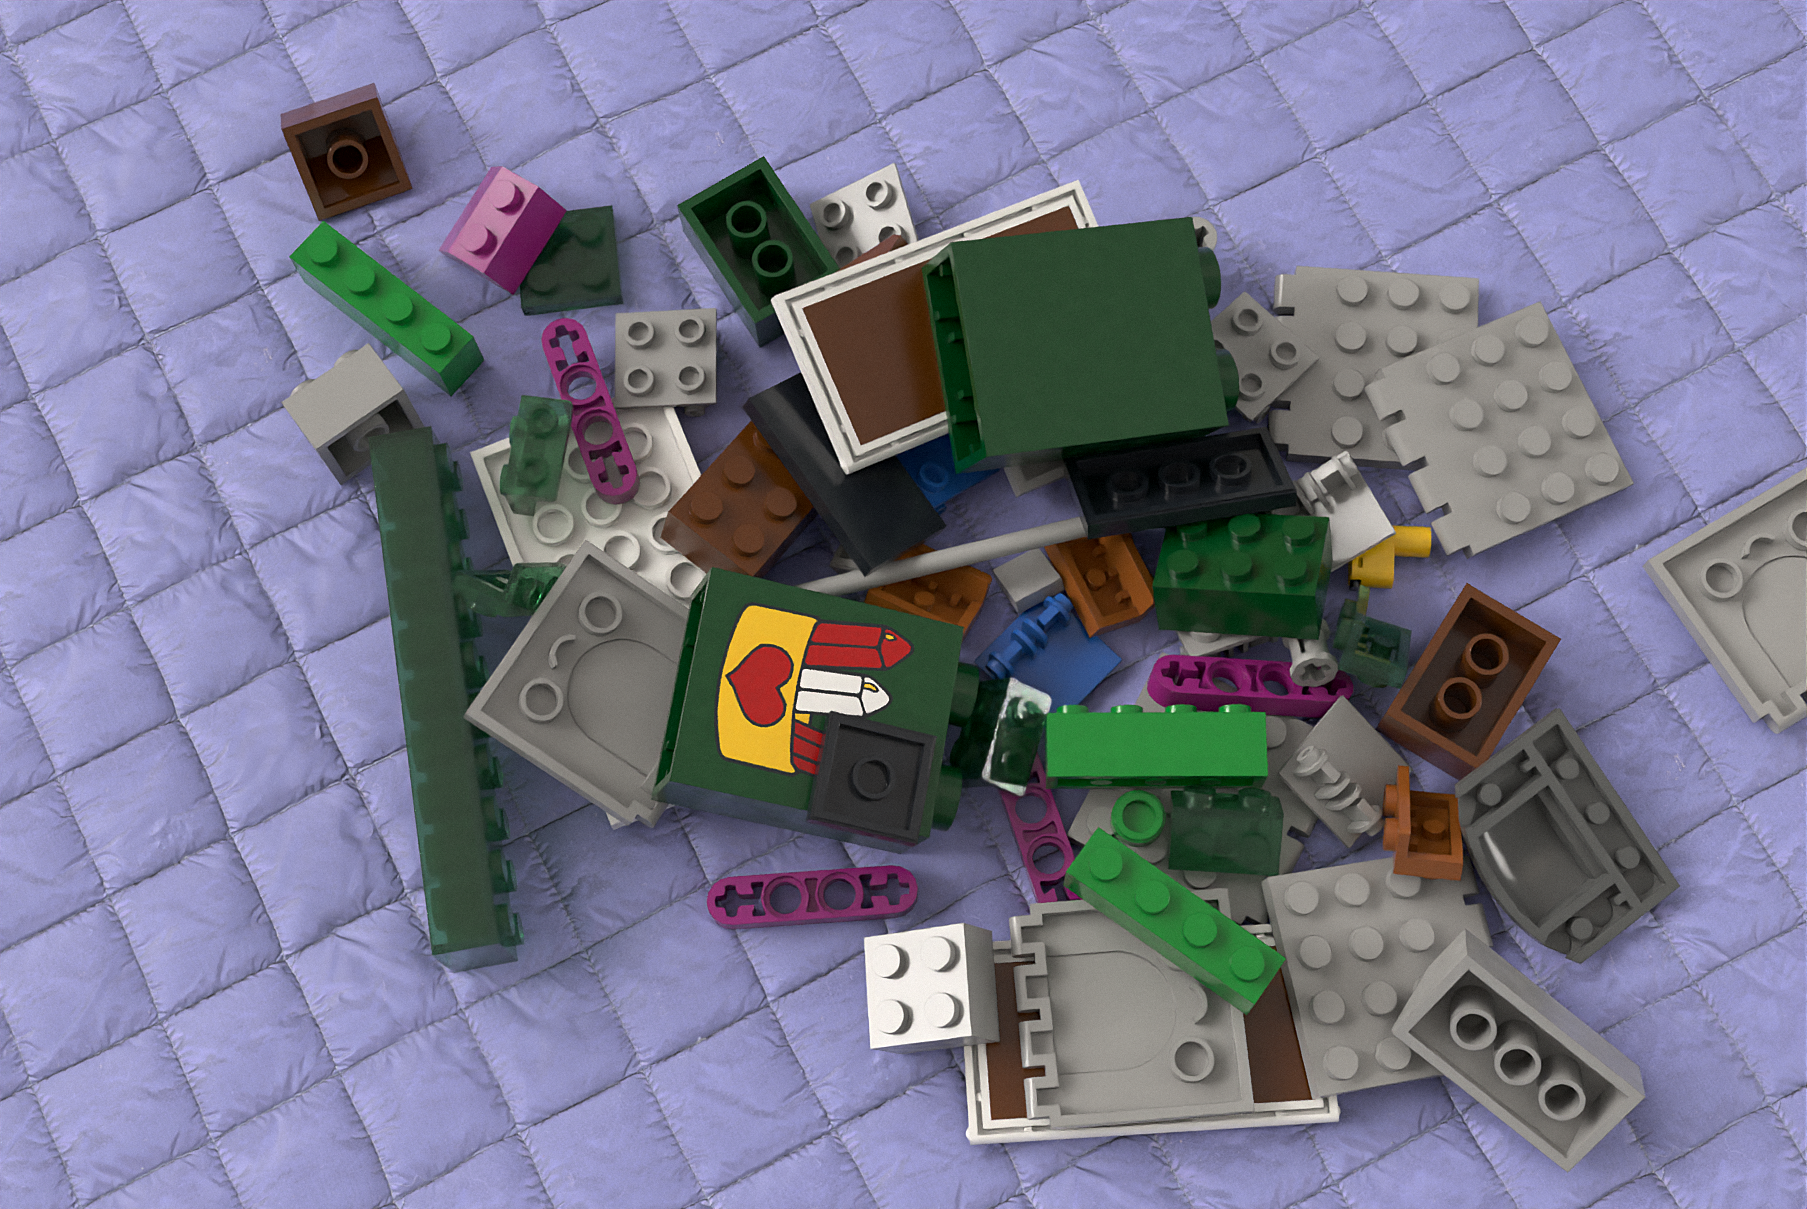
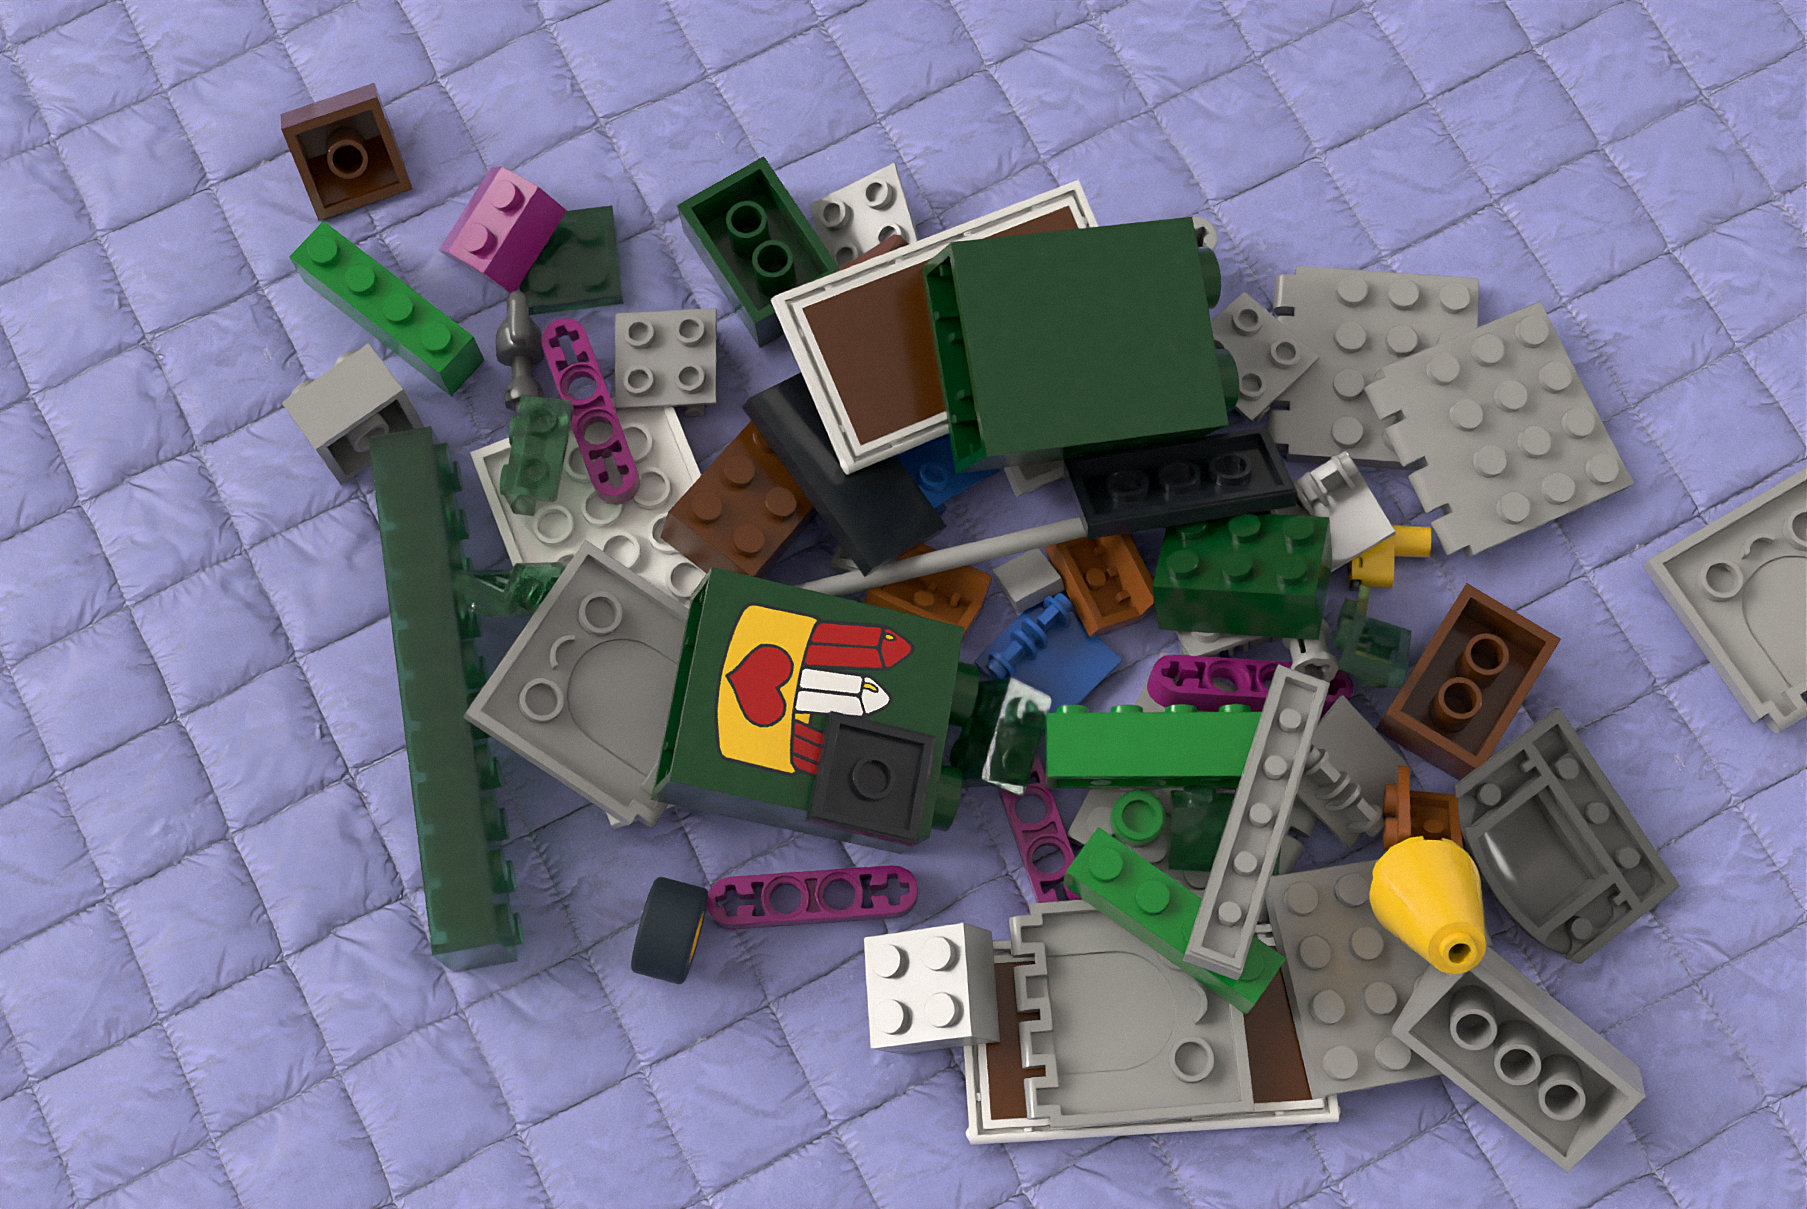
none -> dark grey piece [495,290,545,419]
none -> black wheel [631,877,708,984]
none -> light grey tile [1183,665,1330,980]
none -> yellow cone [1369,836,1486,974]

